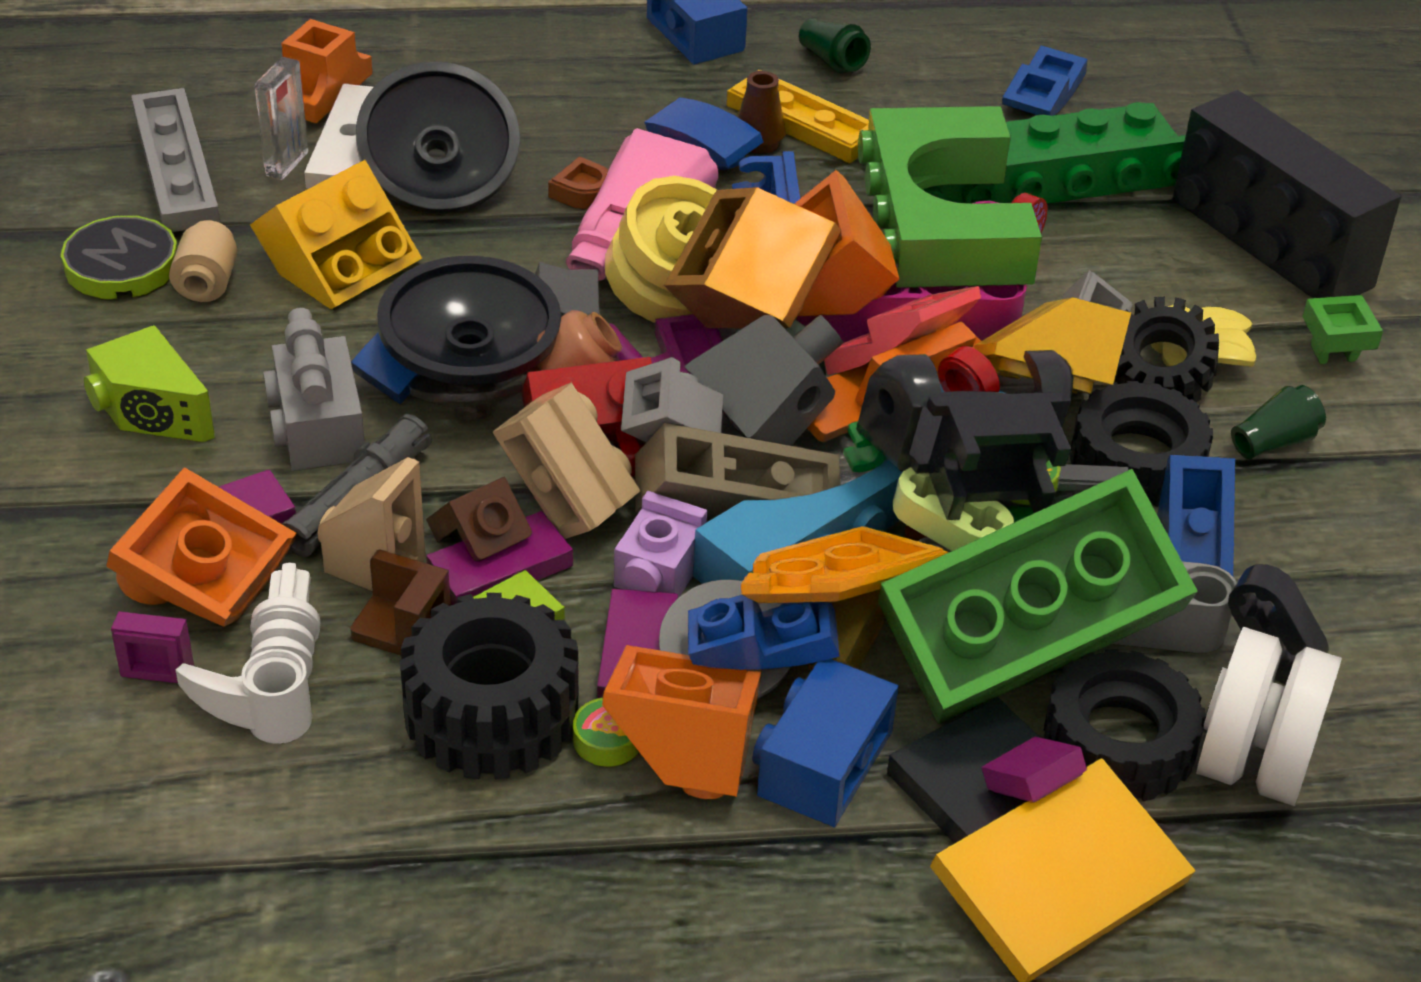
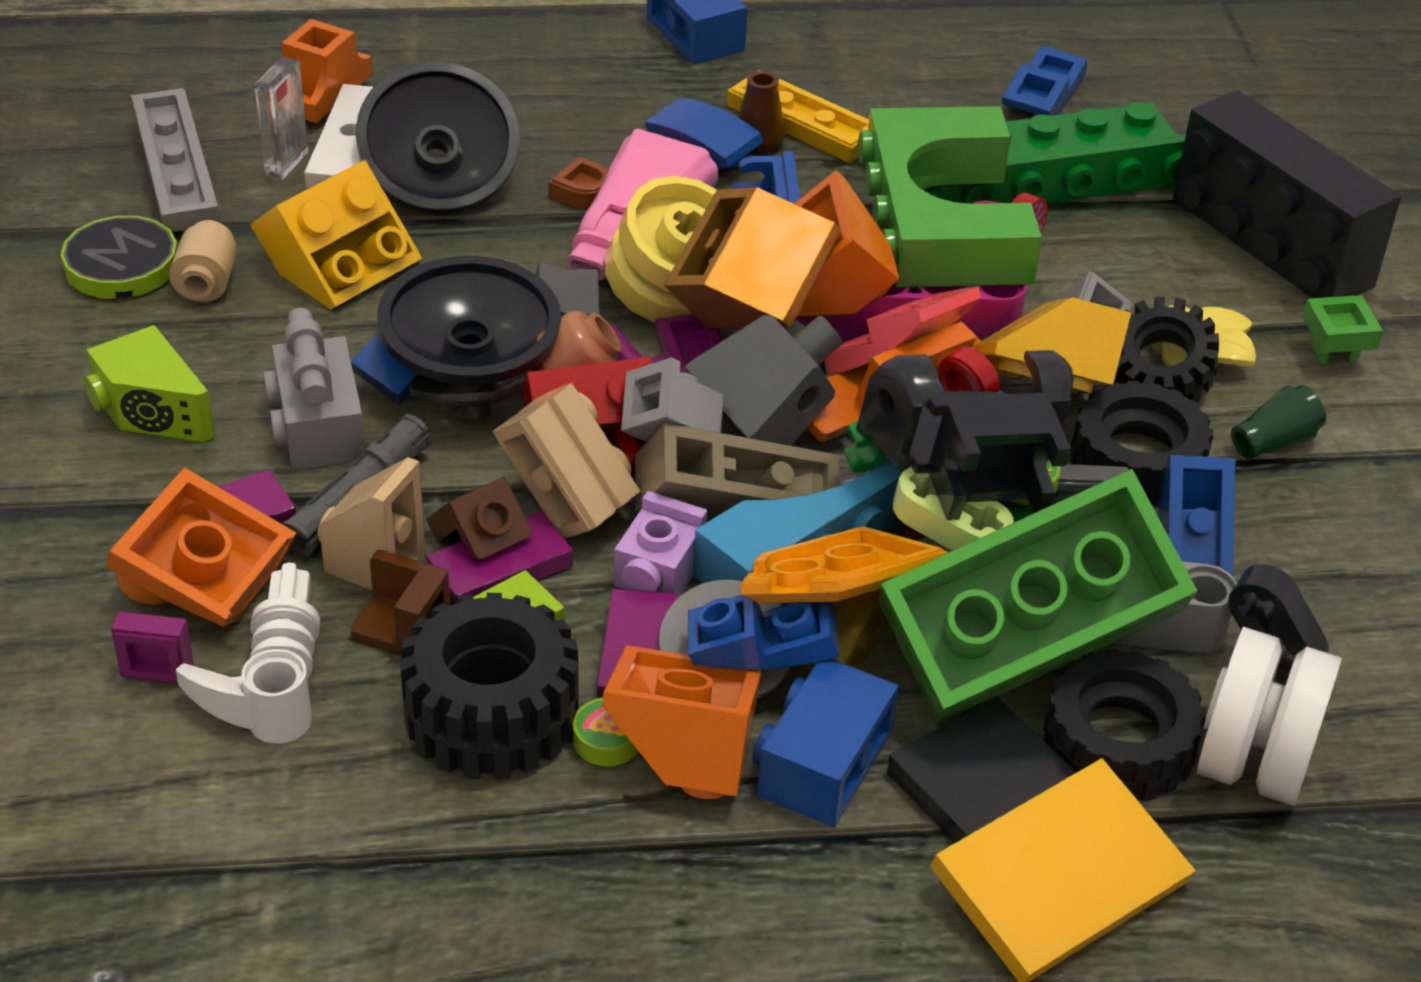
dark green cone [799,18,871,73] -> none
magenta tile [981,737,1087,803] -> none

